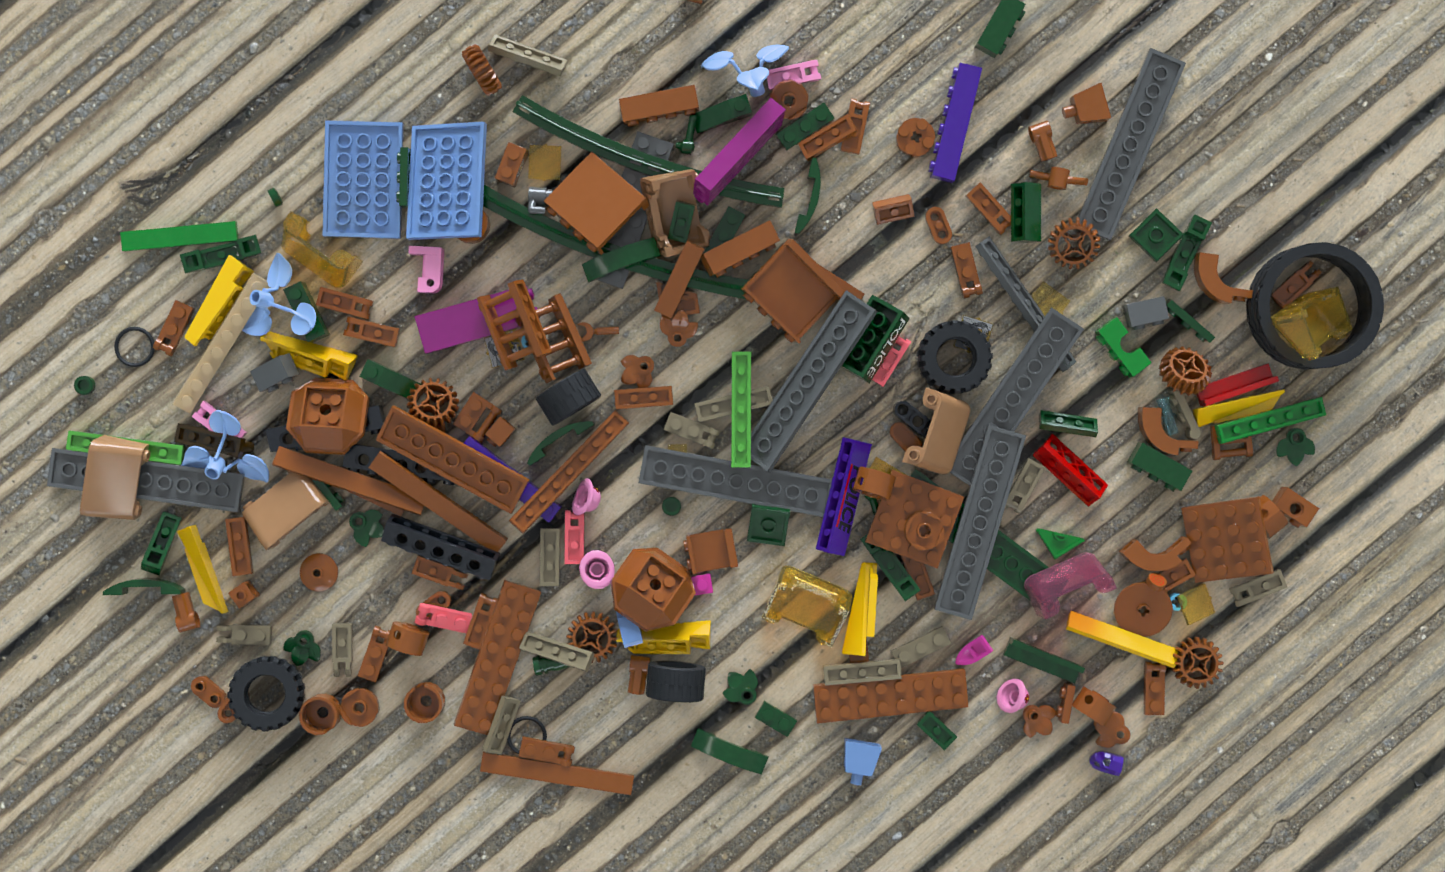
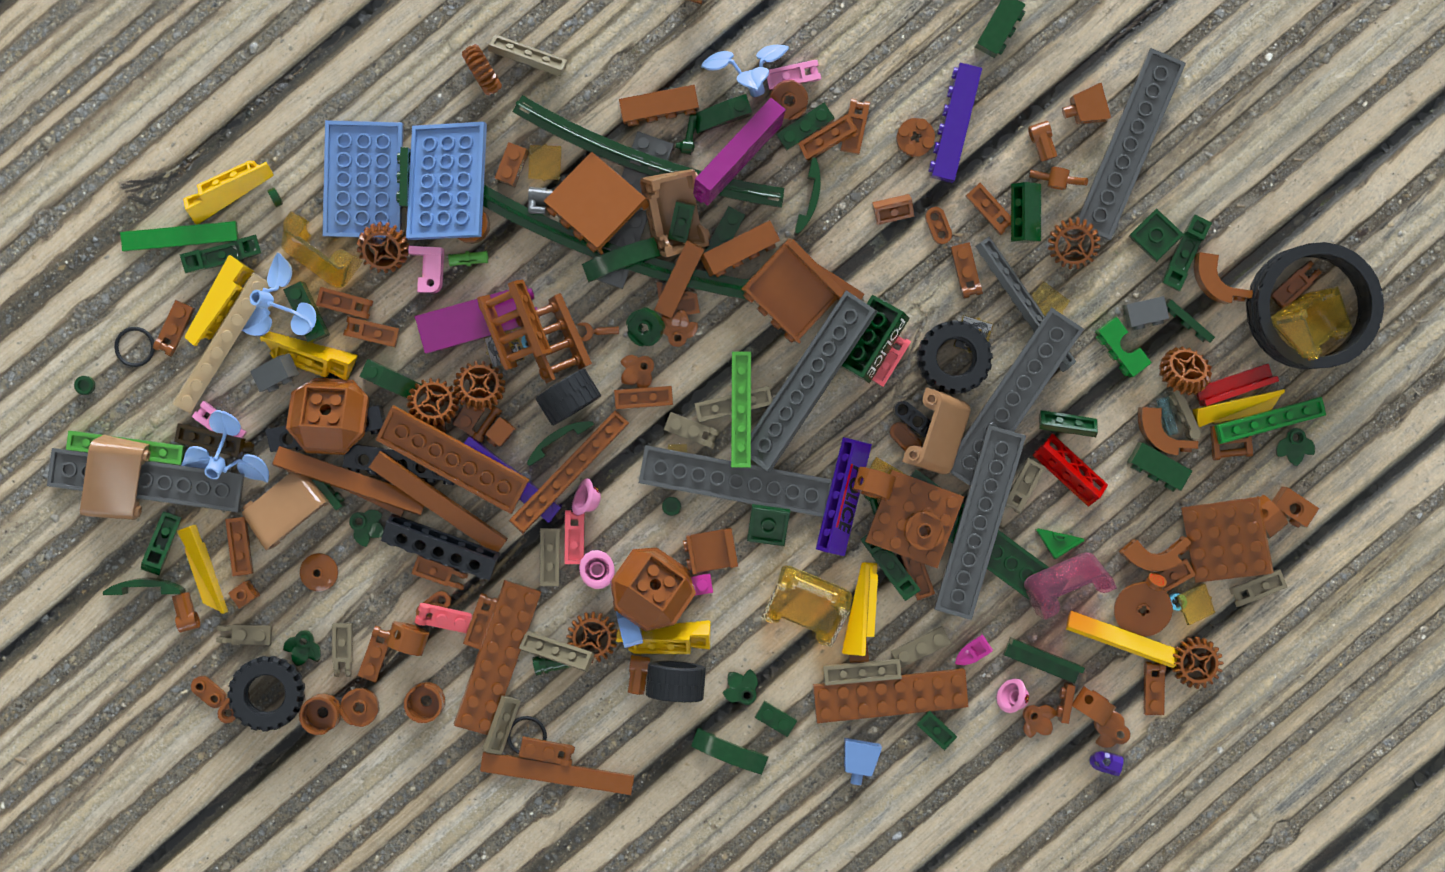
none -> yellow wedge [183,161,274,225]
none -> dark orange gear [357,221,410,274]
none -> bright green pin [448,251,488,266]
none -> dark orange gear [453,361,505,412]
none -> dark green plate [626,307,665,347]

